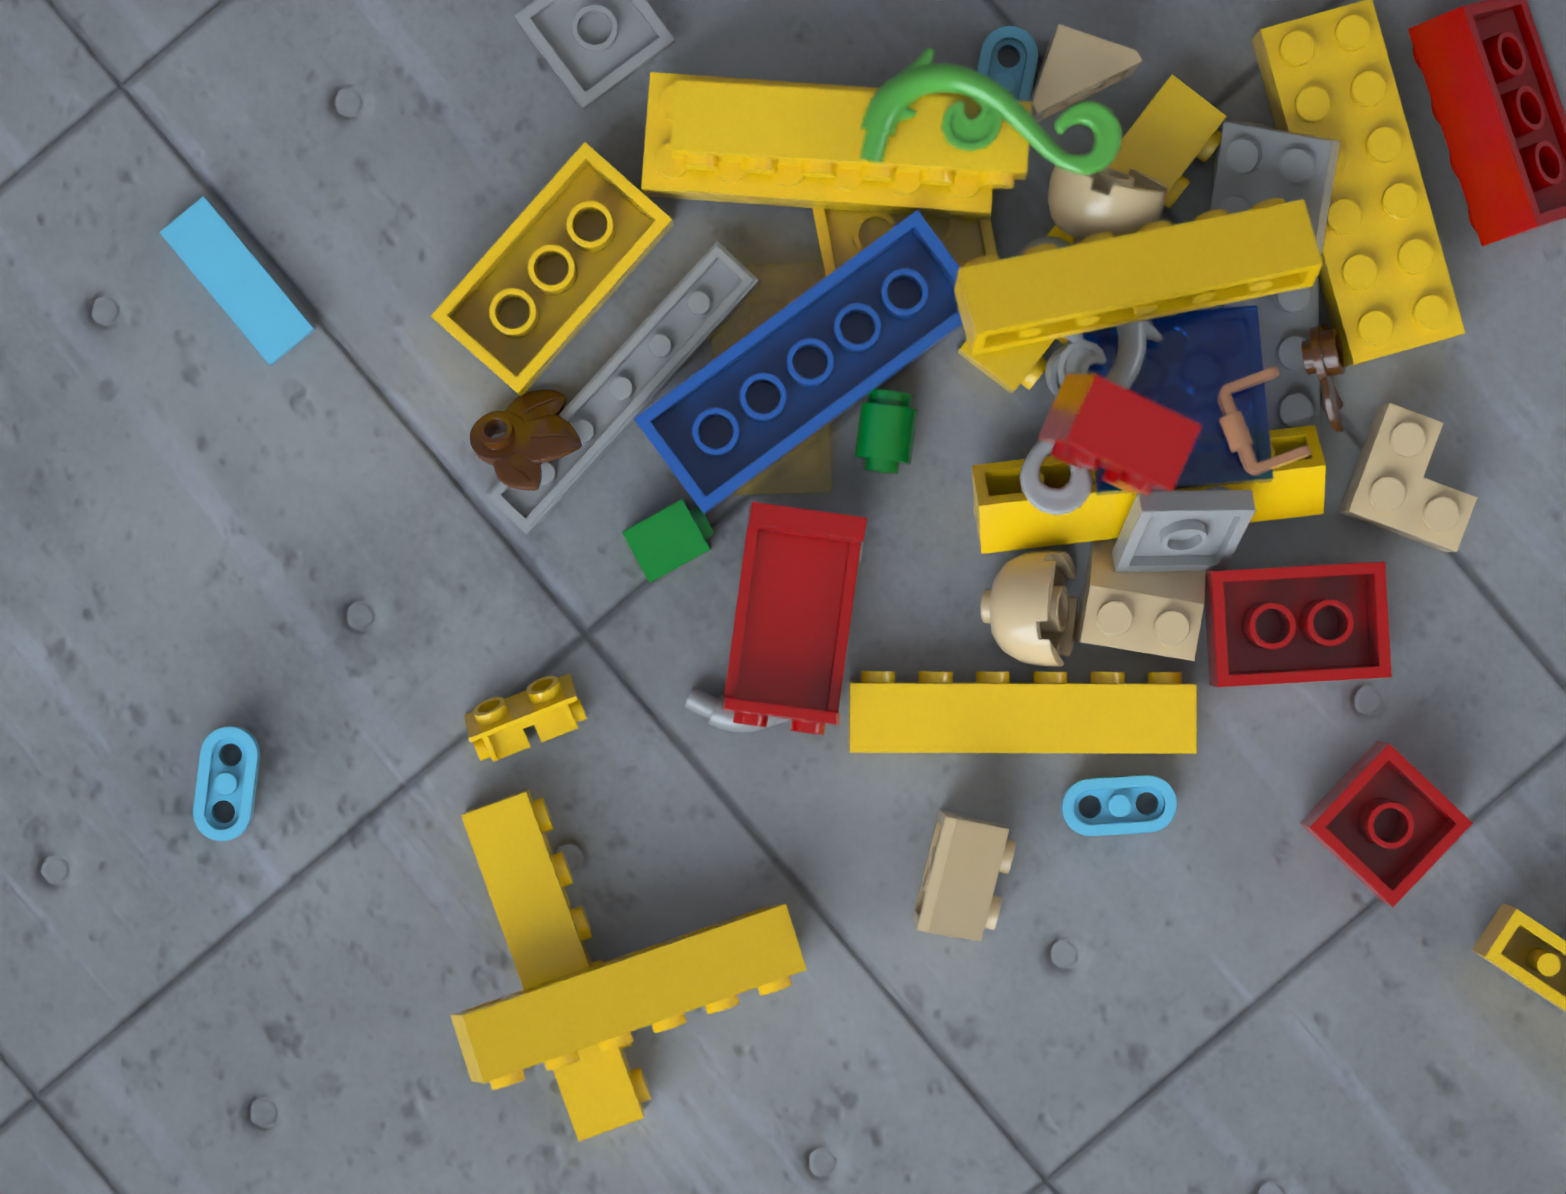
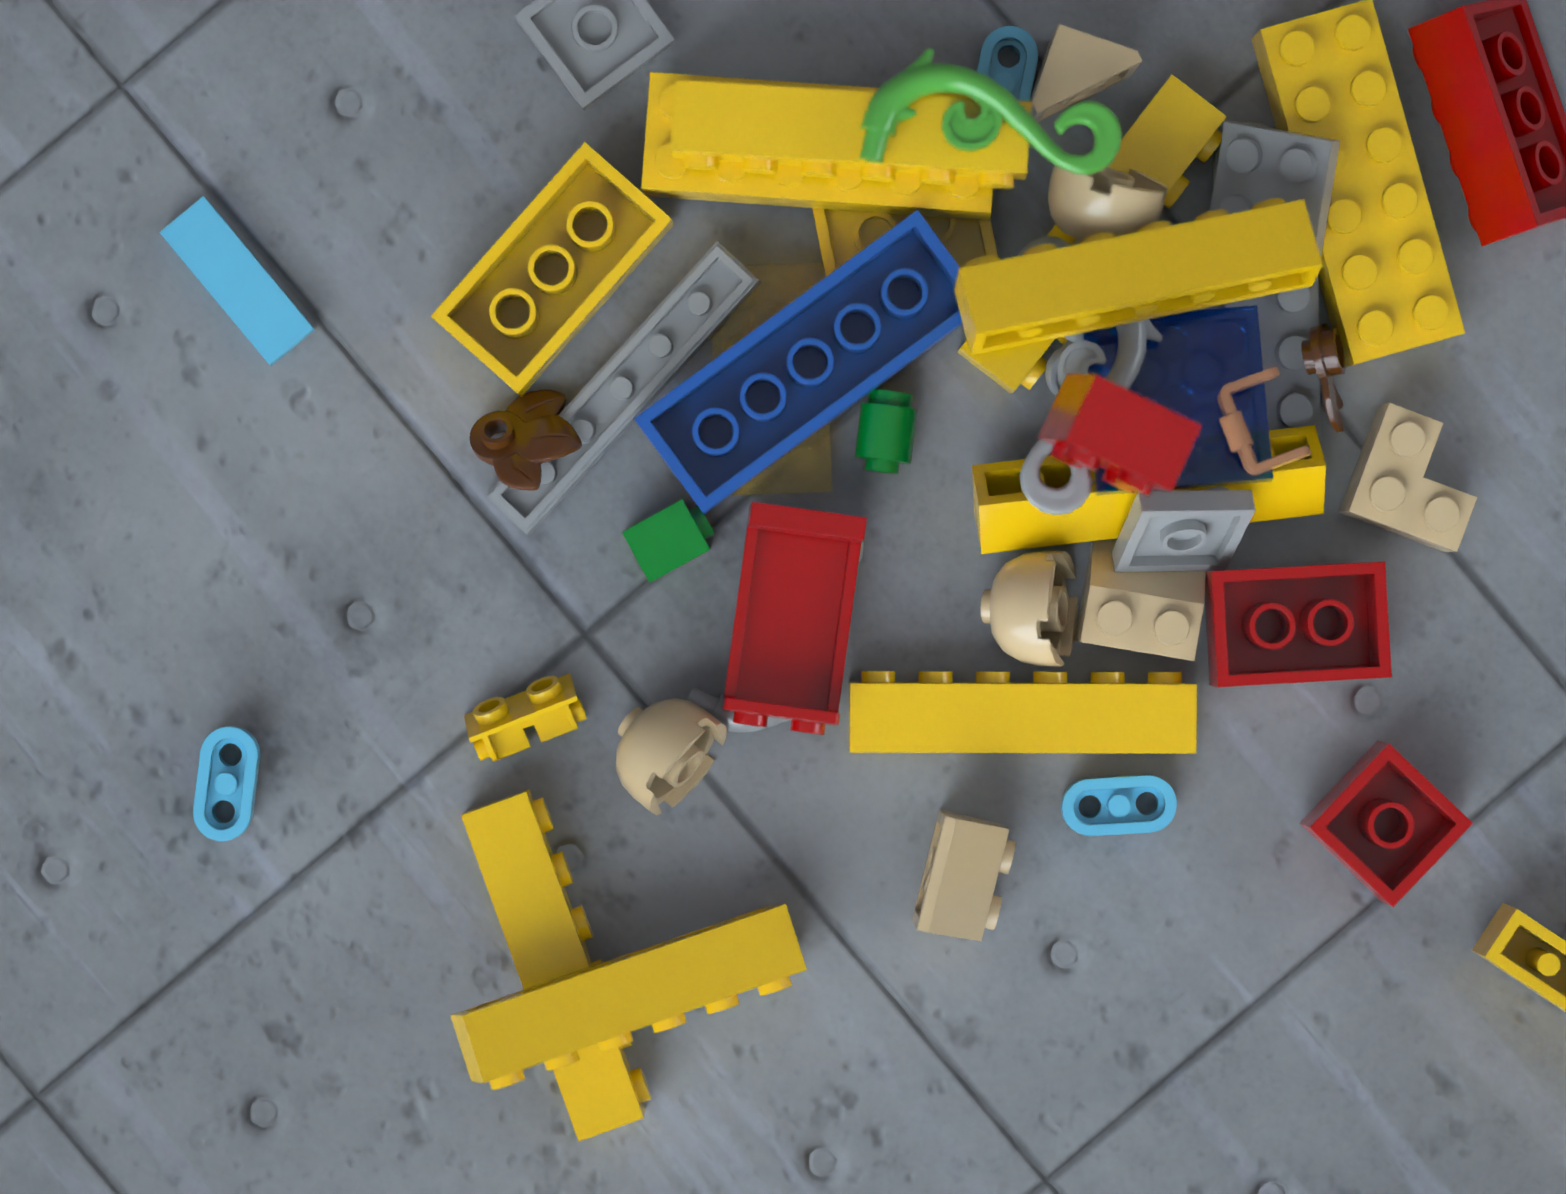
none -> tan cylinder [616,698,727,815]

